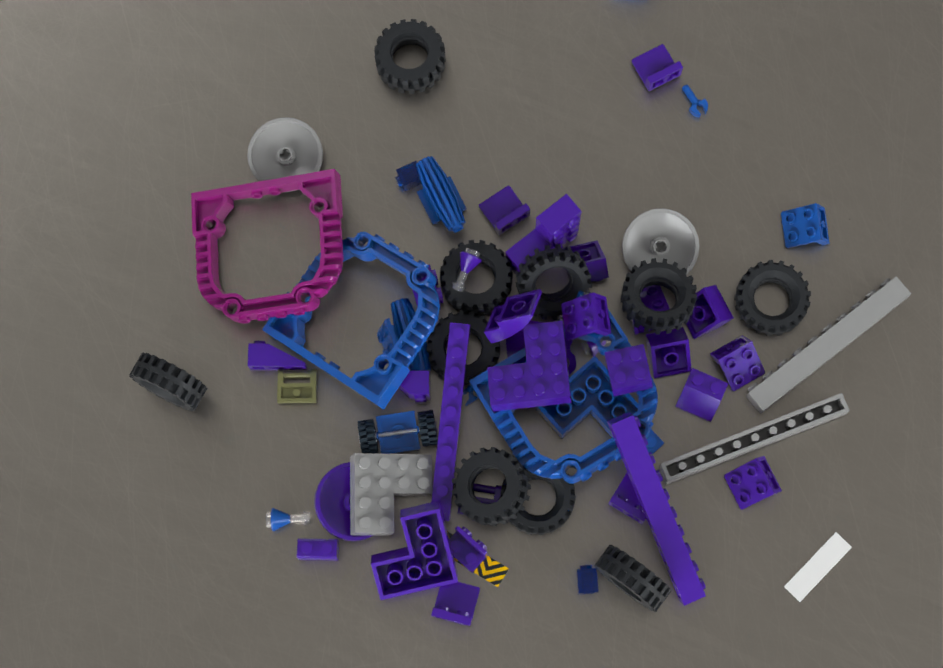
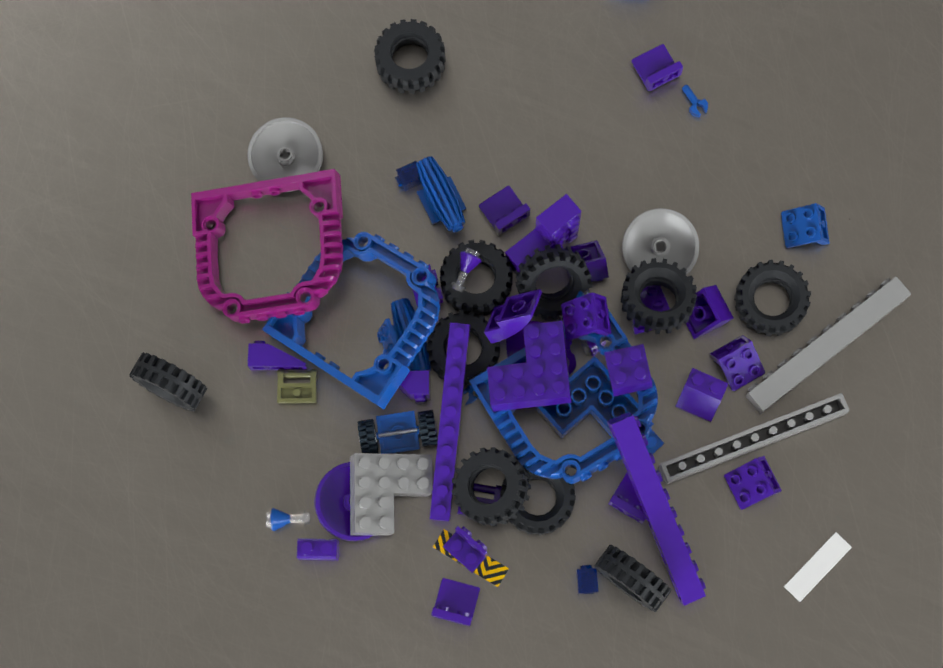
dark purple brick [371,501,458,600] -> none
dark purple slope [646,327,692,379] -> none

